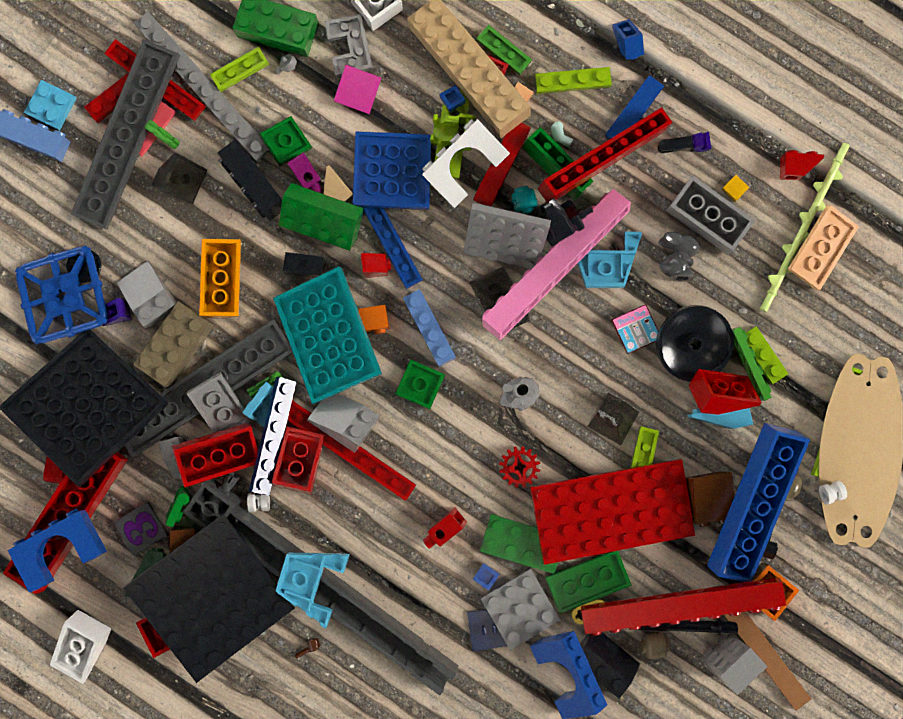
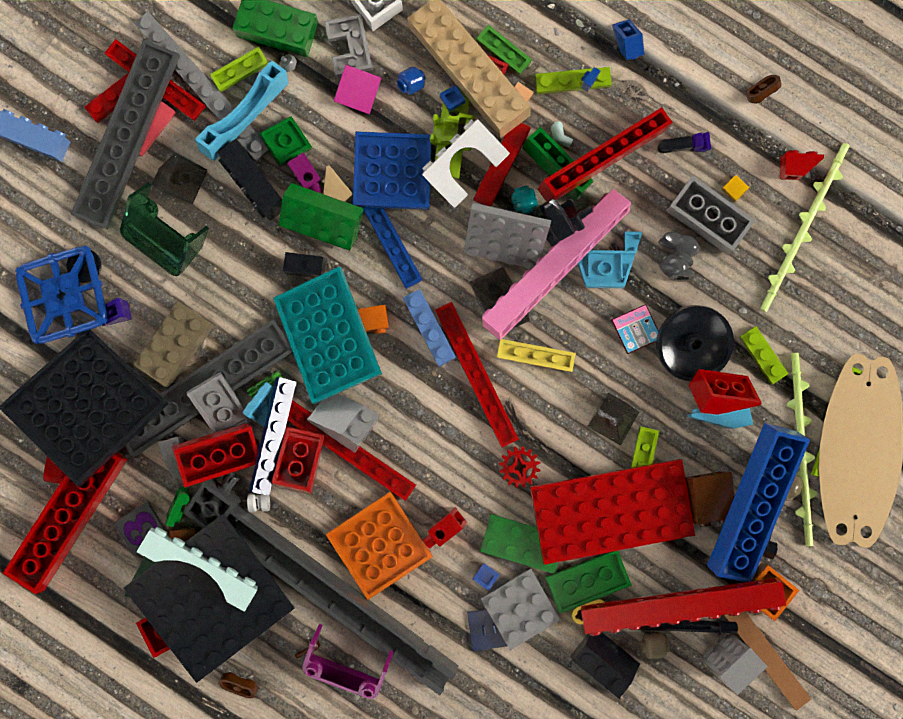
blue arch [7,509,107,593] -> none
medium azure plate [24,80,77,131] -> none
white slope [50,610,111,684] -> none
light grey slope [117,261,177,329] -> none
bright green axle [145,120,180,149] -> none
light orange slope [199,239,241,318] -> none
medium azure wing [276,552,350,628] -> none
red slope [361,253,391,278] -> none
green plate [395,359,445,409] -> none
light grey animal [500,377,540,411] -> none
blue arch [530,631,607,719] -> none
blue tile [605,75,664,139] -> none
bright green plate [732,327,772,401] -> none
light nougat plate [788,205,859,290] -> none
white wheel [819,480,847,505] -> none
none -> clear green windscreen [120,182,209,276]
none -> light aqua arch [136,527,258,612]
none -> medium azure arch [195,60,289,161]
none -> reddish brown plate [218,672,258,699]
none -> magenta windscreen [302,624,393,699]
none -> orange plate [325,491,433,600]
none -> blue head [397,67,426,95]
none -> red plate [435,302,519,448]
none -> light yellow plate [497,339,576,372]
none -> blue plate [581,67,600,92]
none -> reddish brown plate [746,75,782,104]
none -> yellowish green plant [787,353,817,546]

